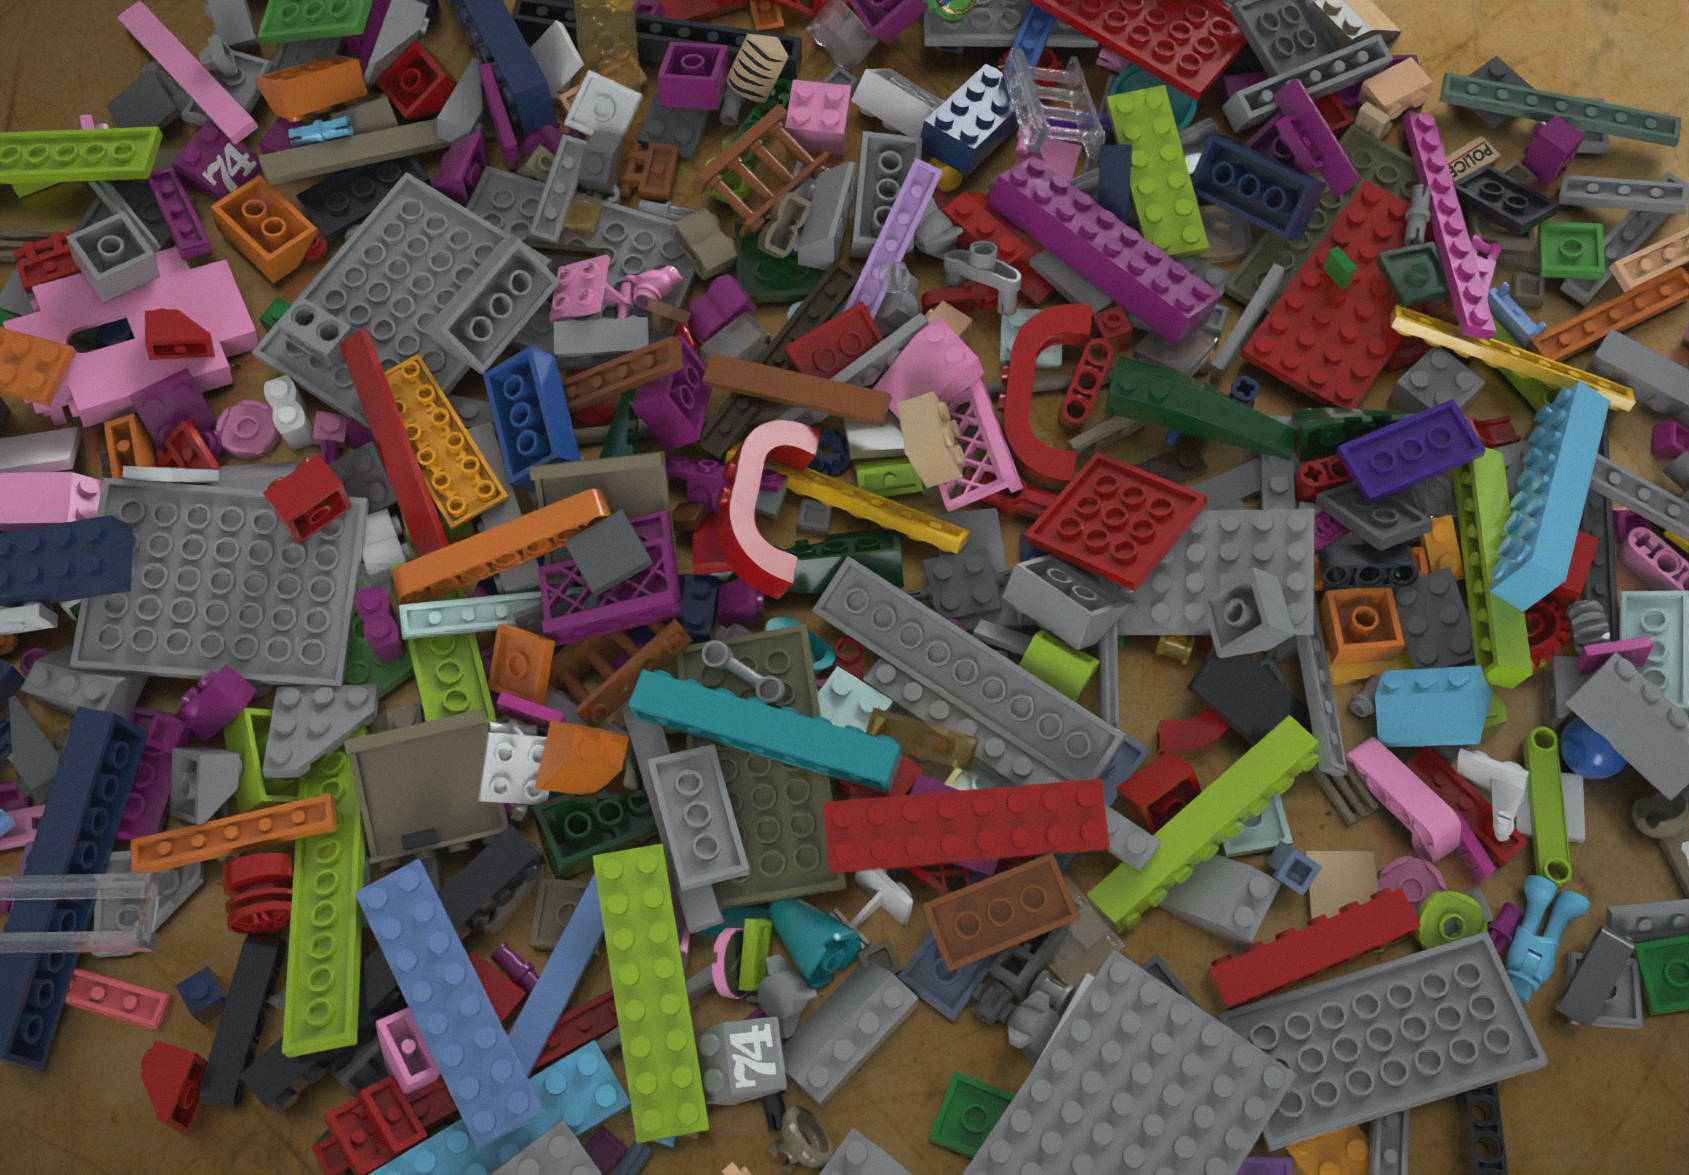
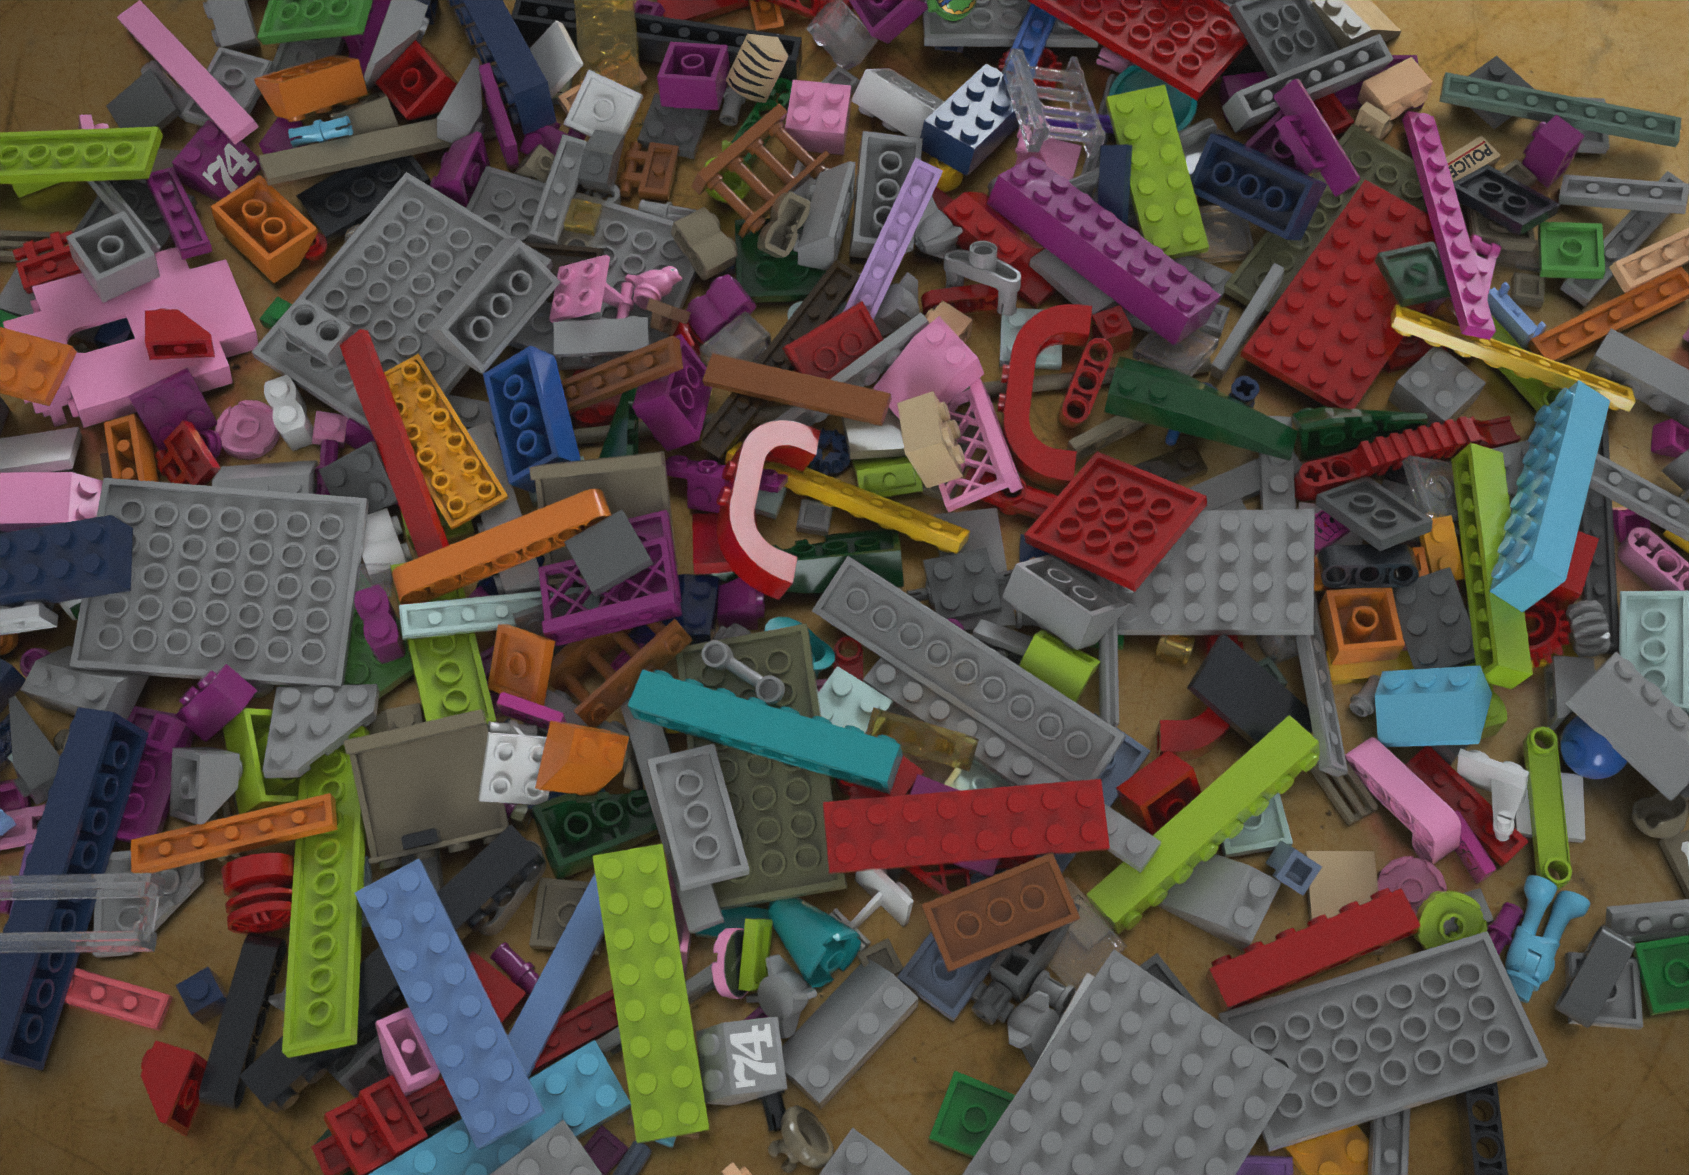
white tile [123,466,219,483] -> none
light grey tile [198,34,238,78] -> none
red brick [263,454,352,545] -> none
reddish brown tile [672,502,710,531] -> none
clear tile [878,262,909,293] -> none
light grey slope [1201,567,1295,658] -> none
green tile [1323,246,1357,290] -> none
dark purple plate [1337,399,1486,504] -> none
light grey pin [1404,184,1432,248] -> none
dark pink tile [1576,637,1653,675] -> none

